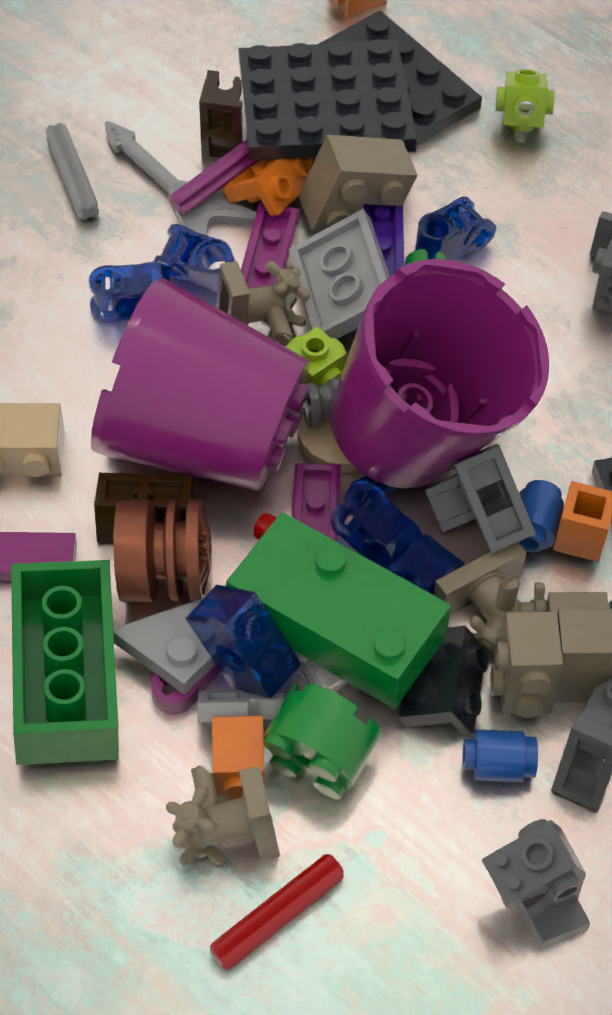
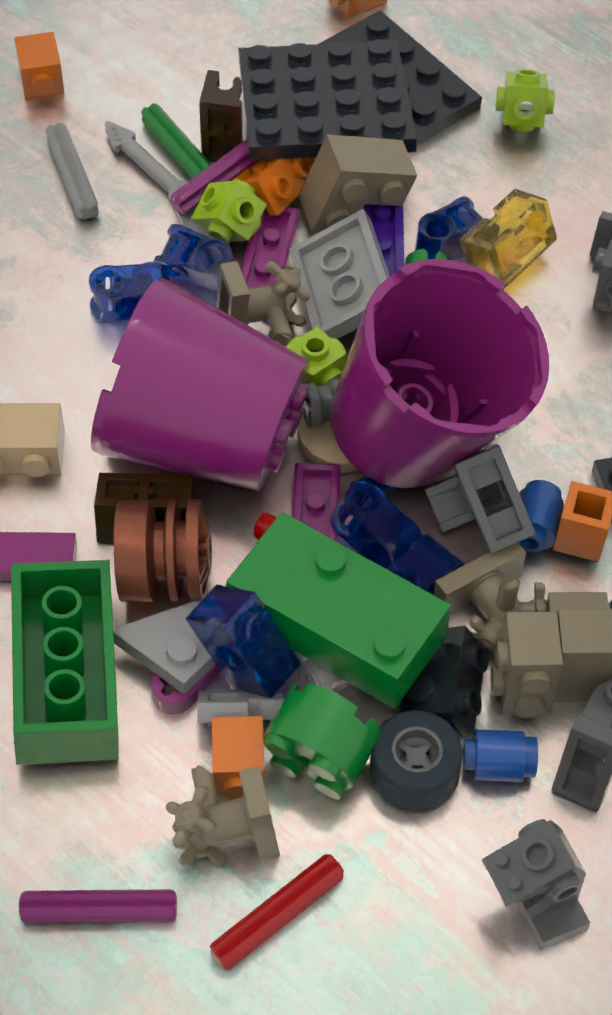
none -> orange brick [14,31,65,100]
none -> magenta axle [19,889,177,923]
none -> green axle [141,103,212,179]
none -> lime brick [191,179,267,244]
none -> black wheel [369,710,463,812]
none -> clear yellow brick [460,188,557,290]

